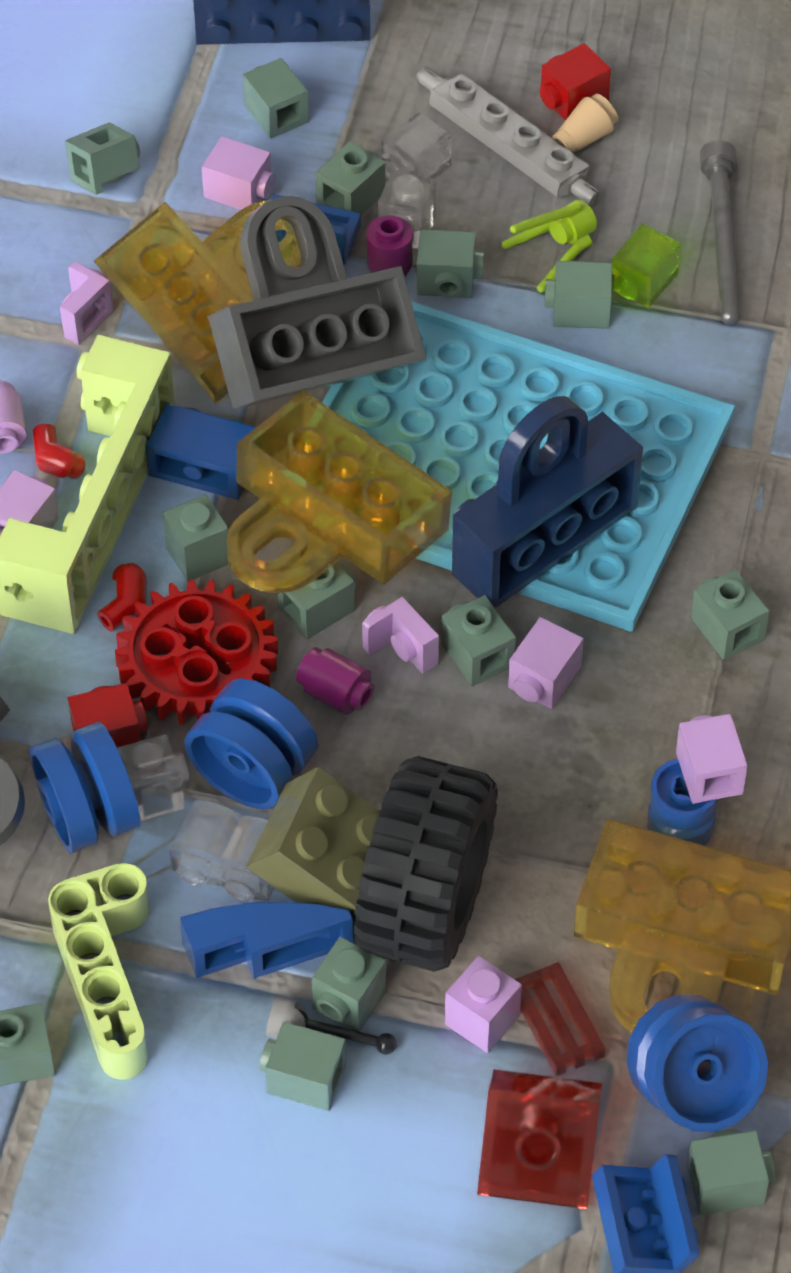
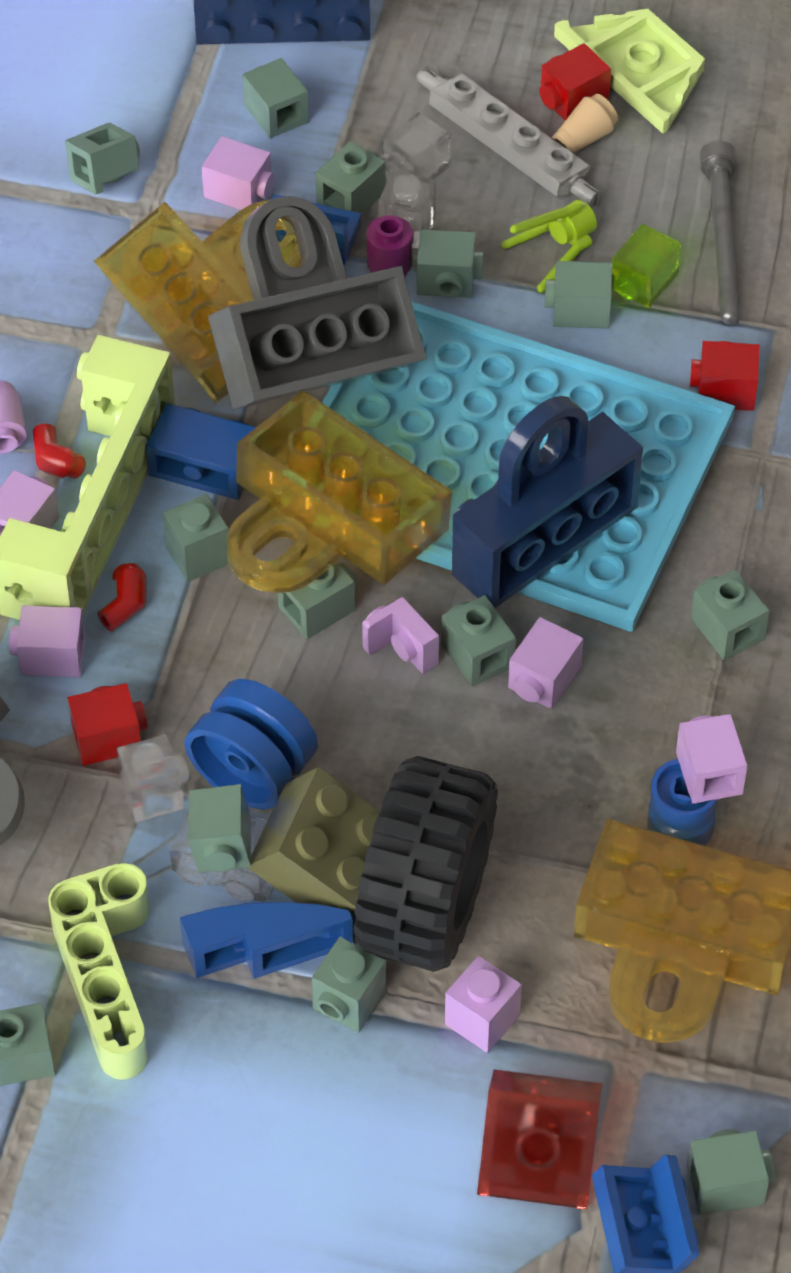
blue wheel [29,721,141,854] -> none
lavender bracket [60,261,114,345] -> none
red gear [115,579,278,726] -> none
sand green brick [260,1021,346,1111] -> none
hinge [266,994,397,1055] -> none
magenta brick [296,647,374,715] -> none
clear red tile [514,962,606,1077] -> none
blue wheel [626,995,768,1132] -> none
none -> lavender brick [9,606,86,677]
none -> sand green brick [188,784,251,873]
none -> yellowish green wing [554,9,705,134]
none -> red brick [689,340,760,411]

